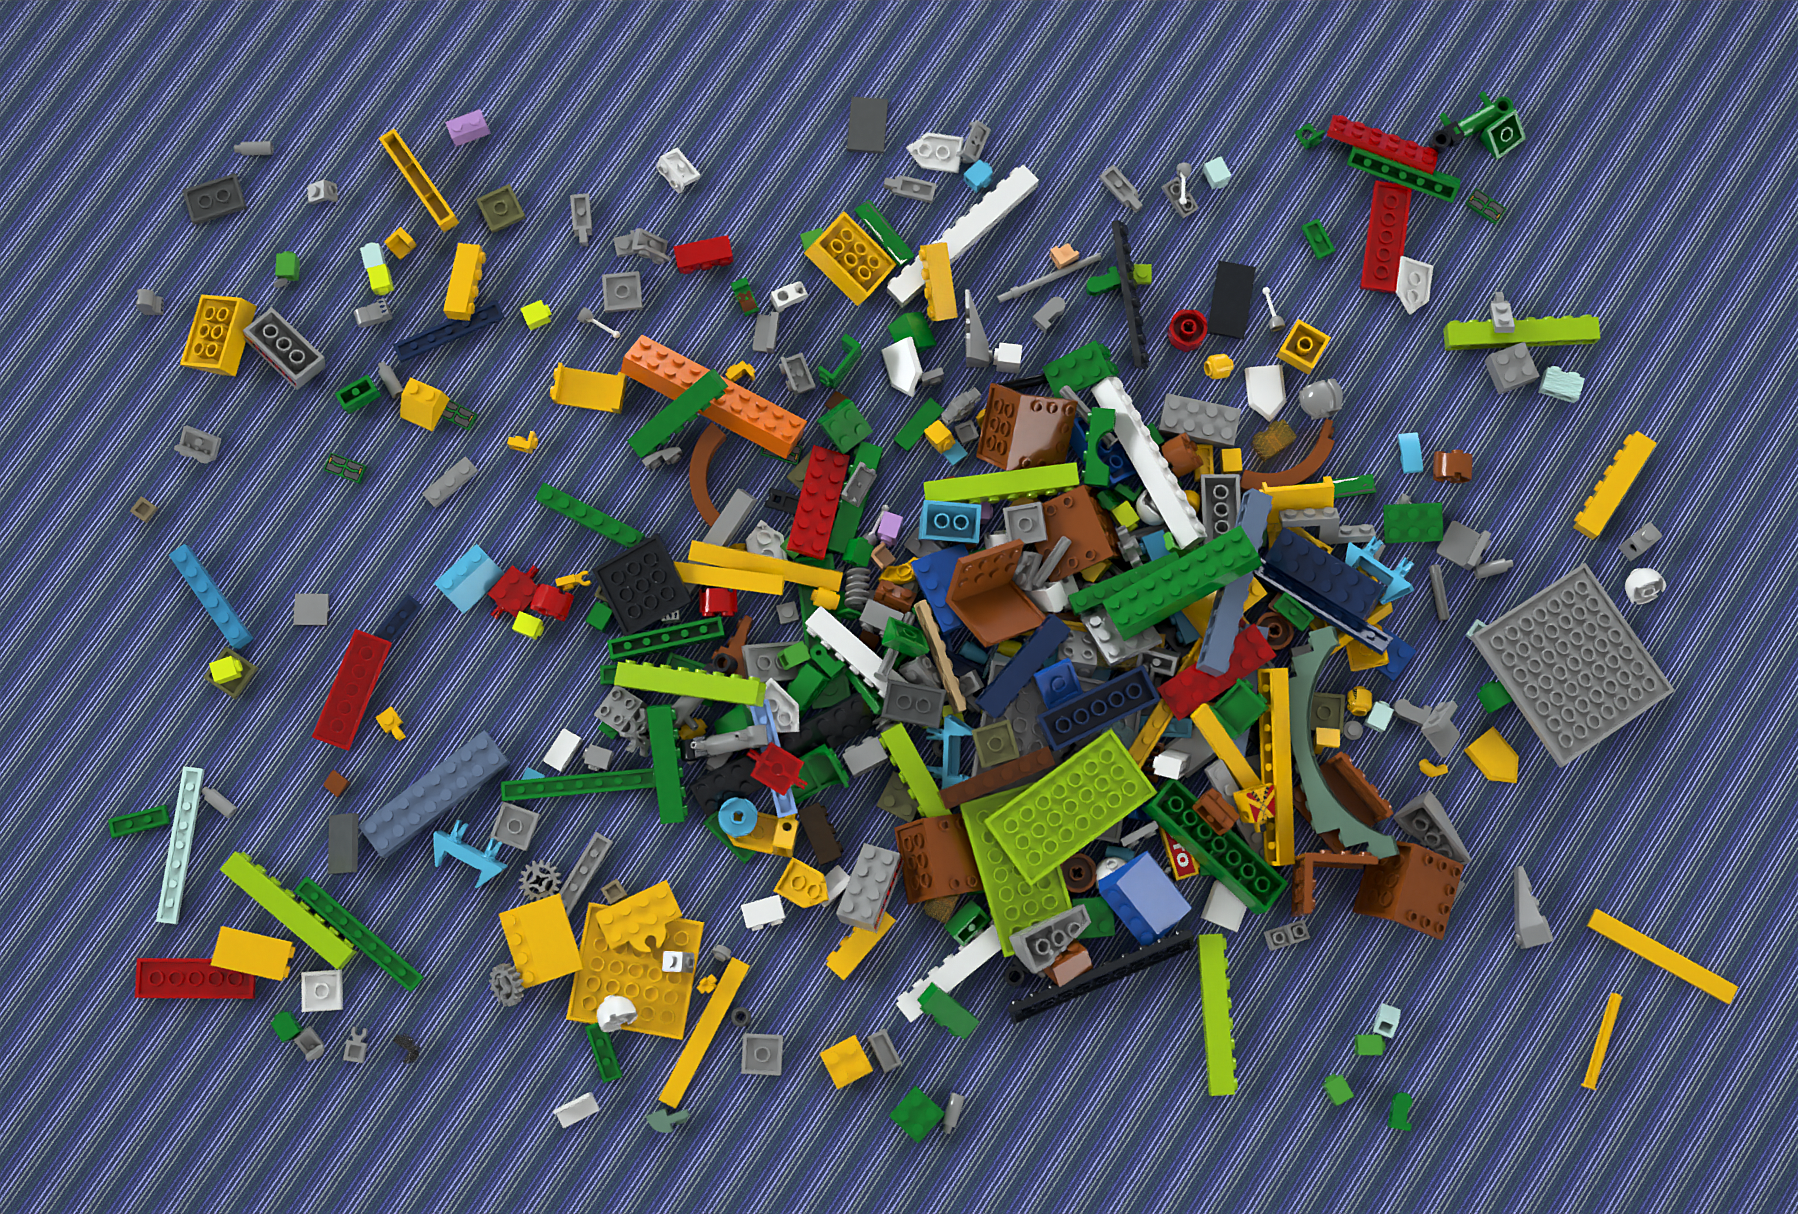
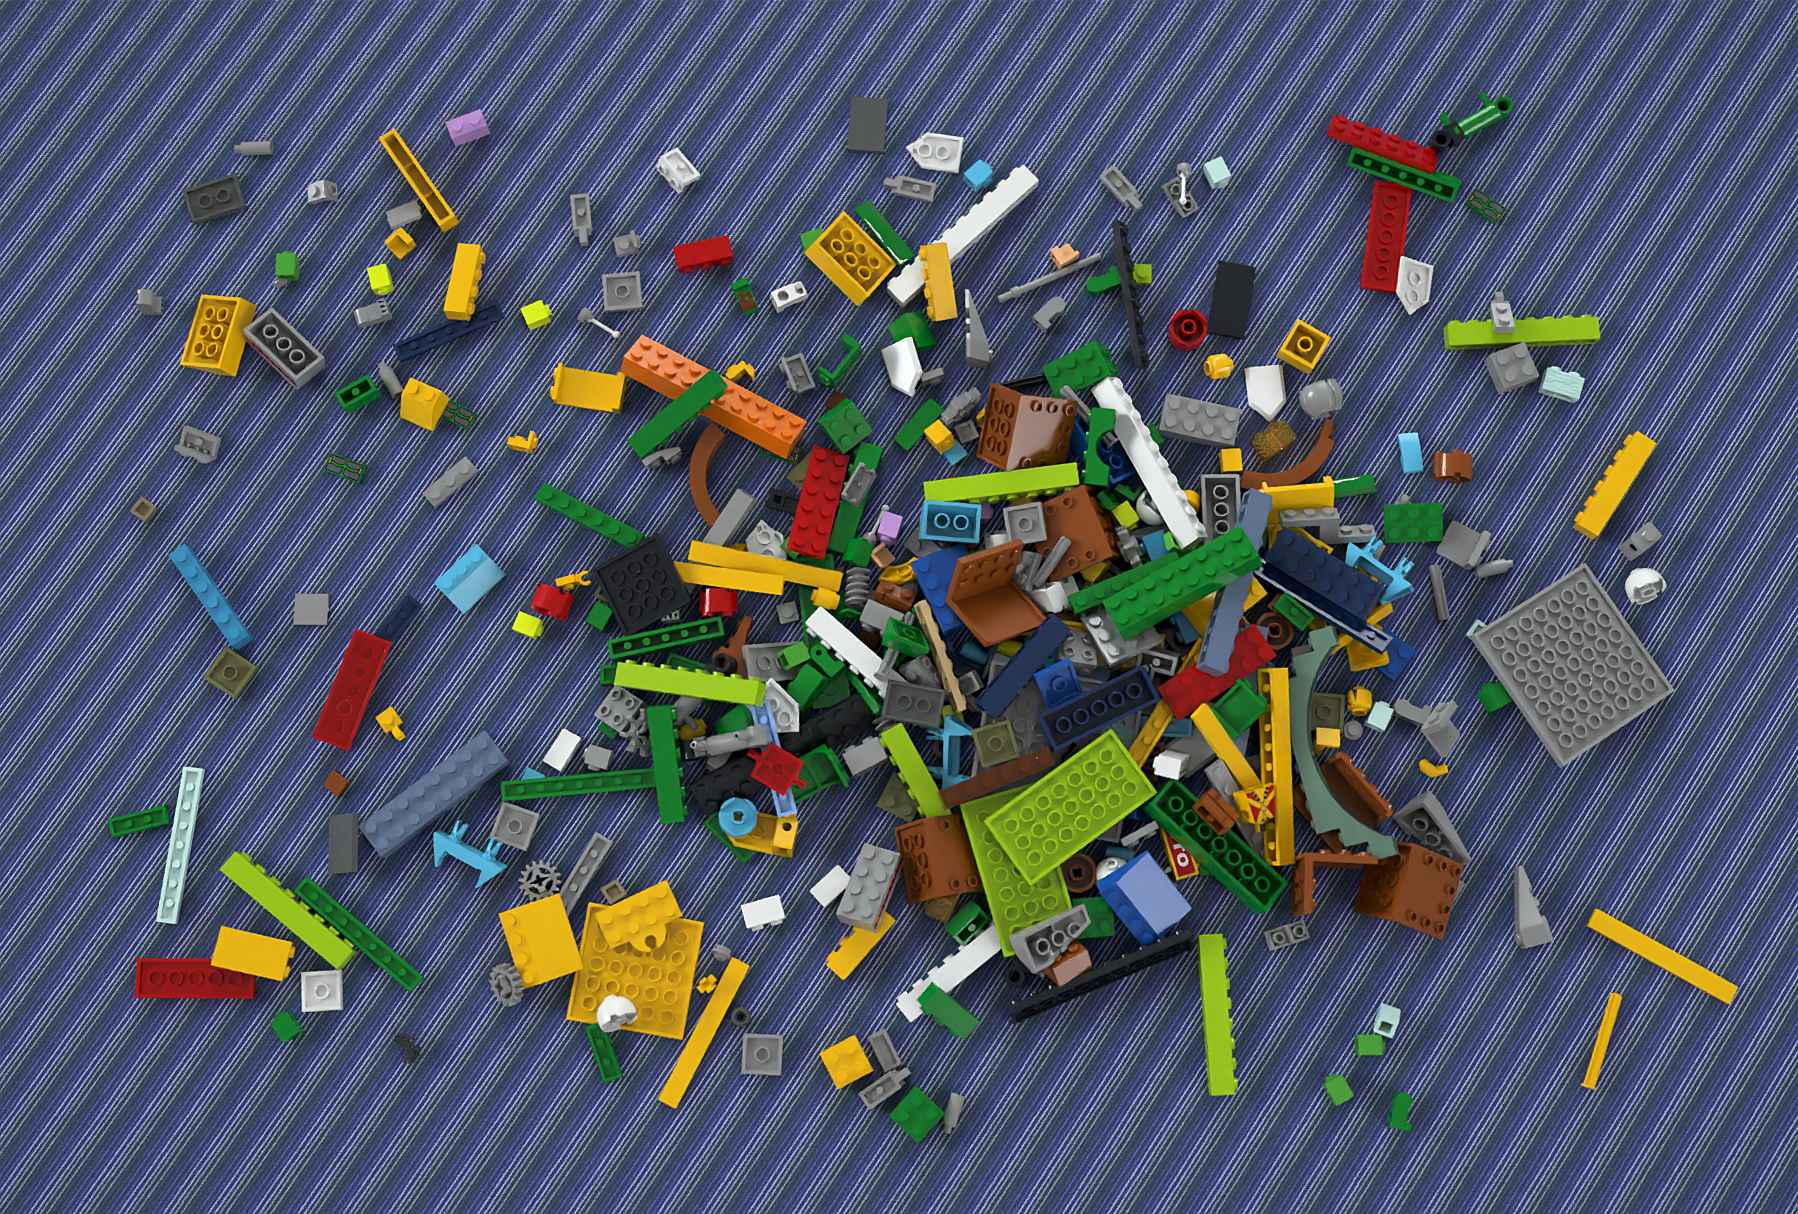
light grey cylinder [201,786,238,819] -> none
neon yellow brick [209,656,243,684] -> none
light grey bracket [294,1026,325,1062] -> none
light grey plate [343,1027,368,1063] -> none
light aqua brick [360,243,386,272] -> none
olive plate [476,184,526,234] -> none
red plate [488,565,539,620] -> none
white panel [553,1092,600,1128] -> none
light grey bracket [632,228,671,264] -> none
sand green brick [646,1108,690,1133] -> none
bracket [662,951,695,973] -> none
light grey panel [752,312,780,354] -> none
yellow tile [773,857,829,909] -> none
dark brown brick [797,802,844,866] -> none
light grey hinge [956,120,991,164] -> none
white brick [993,343,1022,374] -> none
dark orange brick [1161,432,1204,478] -> none
yellow plate [1194,444,1214,482] -> none
white tile [1200,880,1247,932] -> none
hinge [1262,287,1285,331] -> none
green bracket [1295,123,1325,150] -> none
green plate [1301,218,1336,260] -> none
yellow tile [1463,726,1519,783] -> none
green slope [1479,108,1526,160] -> none
none -> light grey piece [386,200,422,230]
none -> light grey hinge [858,1067,911,1110]

